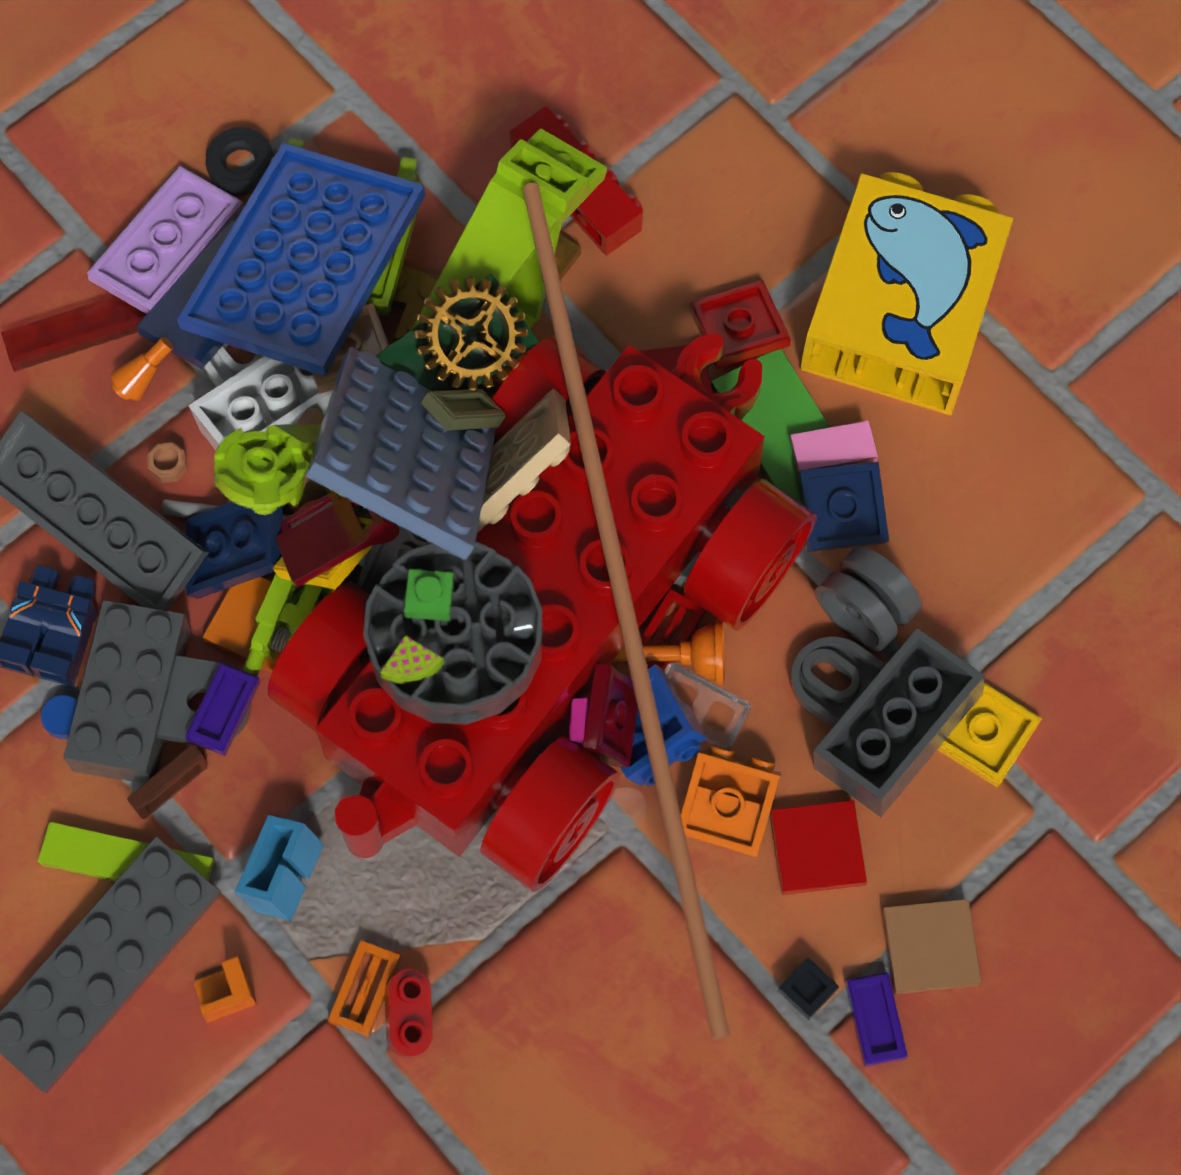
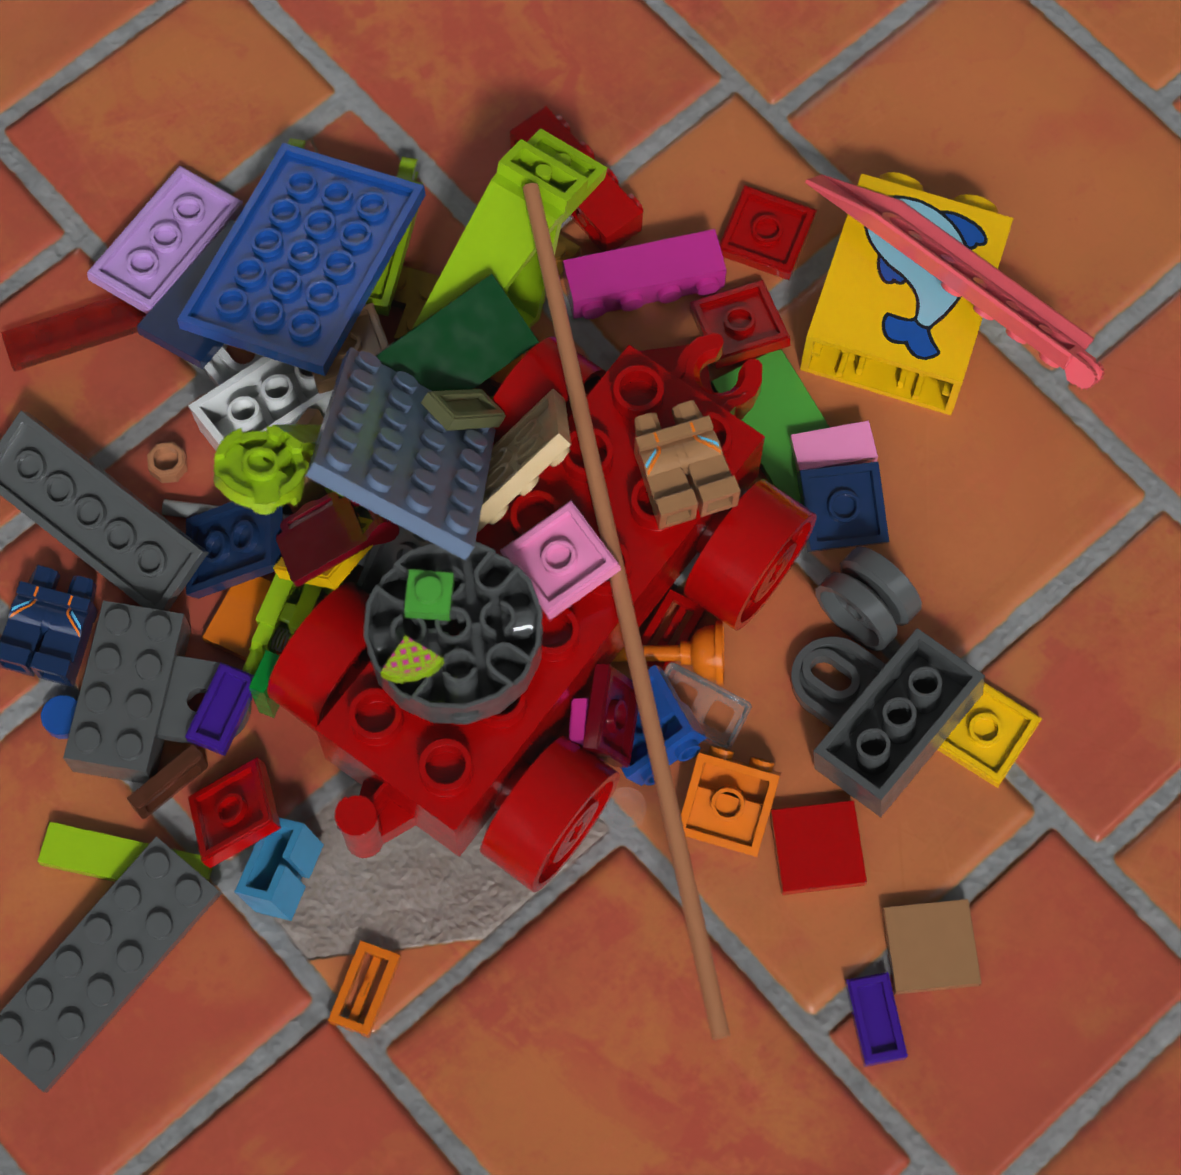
orange cone [110,337,174,401] -> none
orange panel [194,956,257,1023] -> none
black tyre [205,128,274,195] -> none
red plate [385,968,433,1057] -> none
pearl gold gear [414,276,528,390] -> none
black plate [777,957,839,1020] -> none
none -> red tile [188,757,281,868]
none -> green tile [249,650,280,718]
none -> bright pink tile [500,501,622,620]
none -> dark pink brick [563,229,727,319]
none -> medium nougat hips [634,400,741,530]
none -> red tile [720,185,817,281]
none -> coral hinge [805,174,1105,390]

